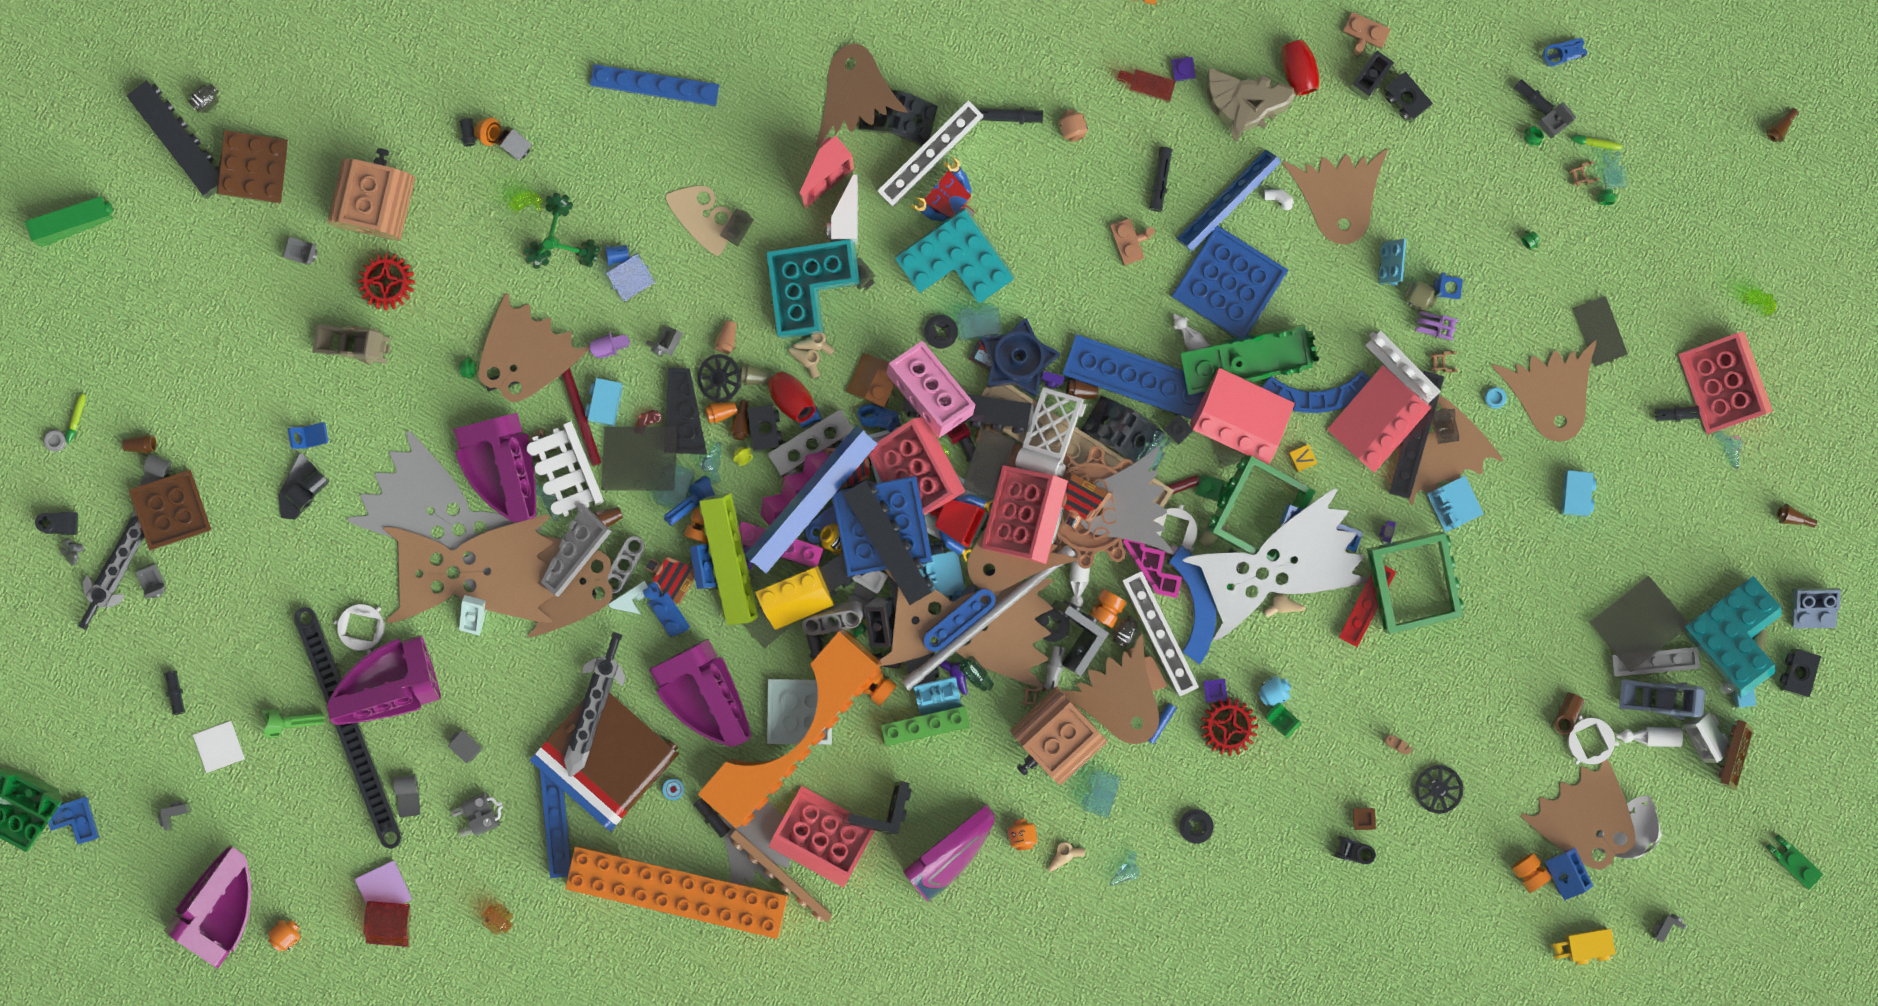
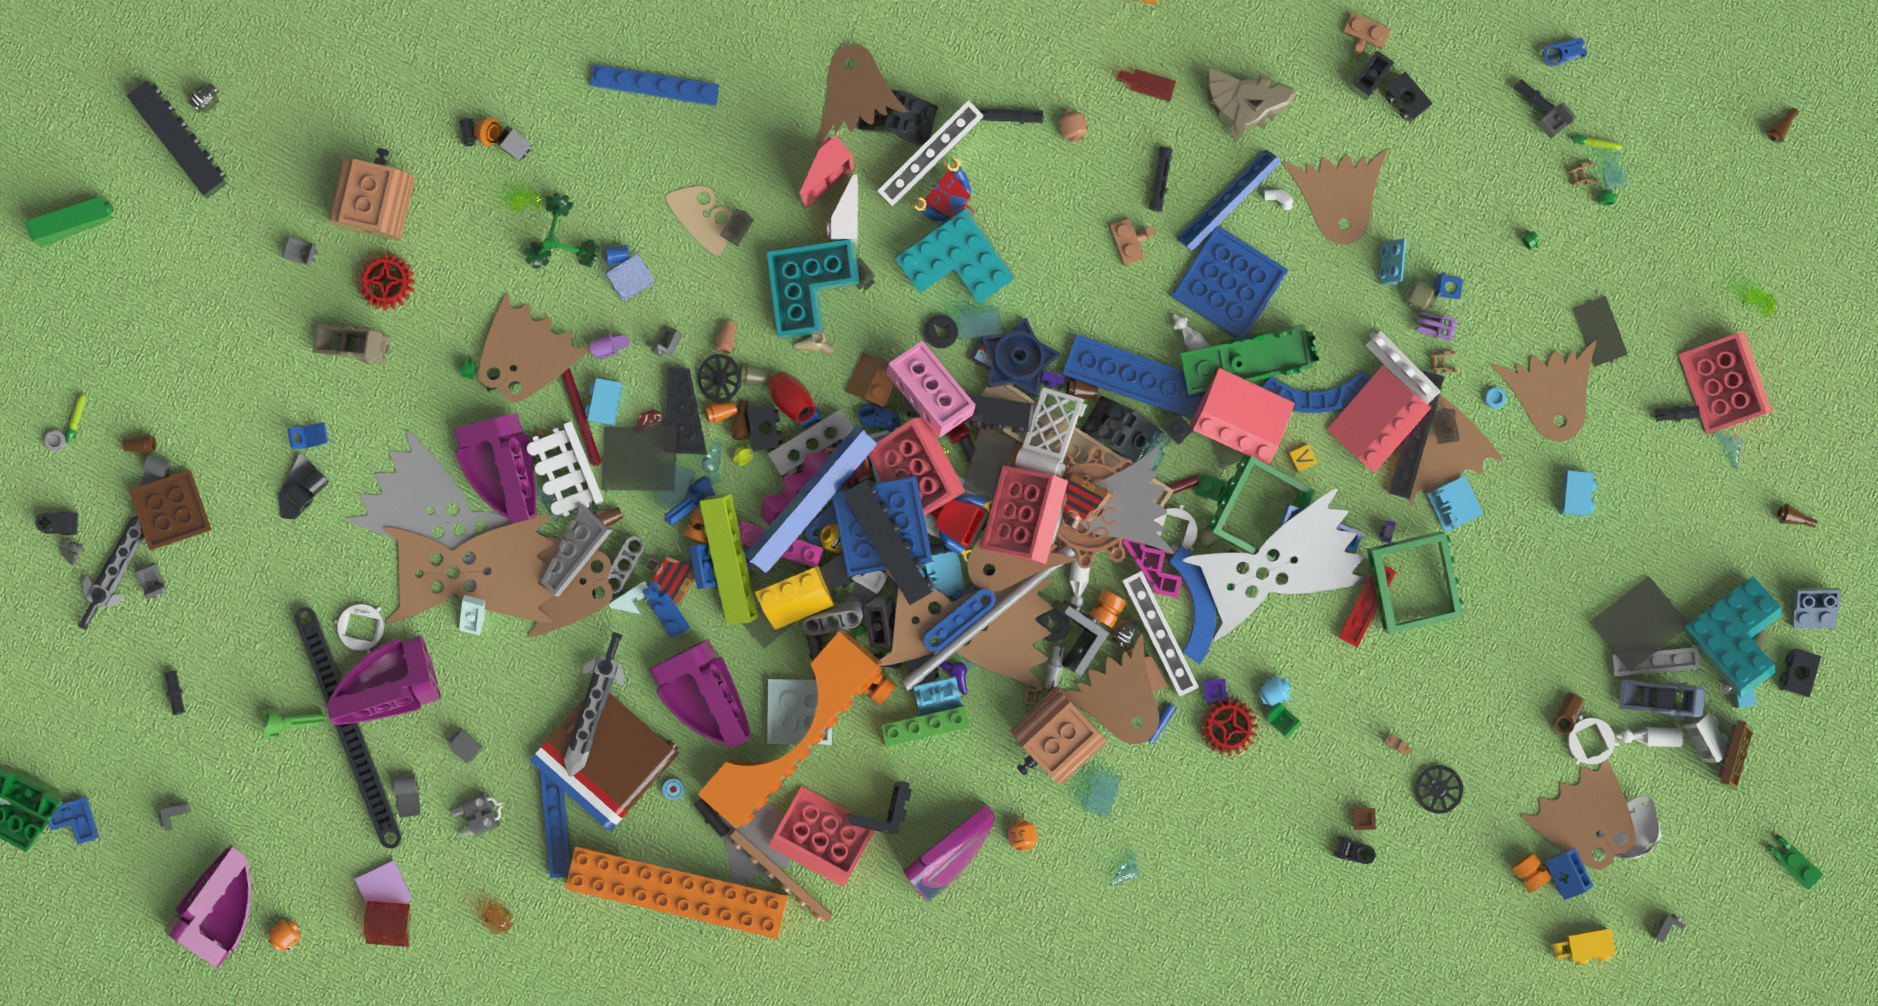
white sticker [193,721,245,773] -> none
reddish brown plate [216,130,288,204] -> none
tan animal [788,347,820,379] -> none
clear green hinge [959,656,994,691] -> none
tan animal [1048,842,1085,872] -> none
dark purple plate [1171,57,1196,82] -> none
black gear [1179,809,1214,844] -> none
tan animal [1263,593,1306,617] -> none
red piece [1281,40,1320,96] -> none
green plate [1524,126,1544,146] -> none

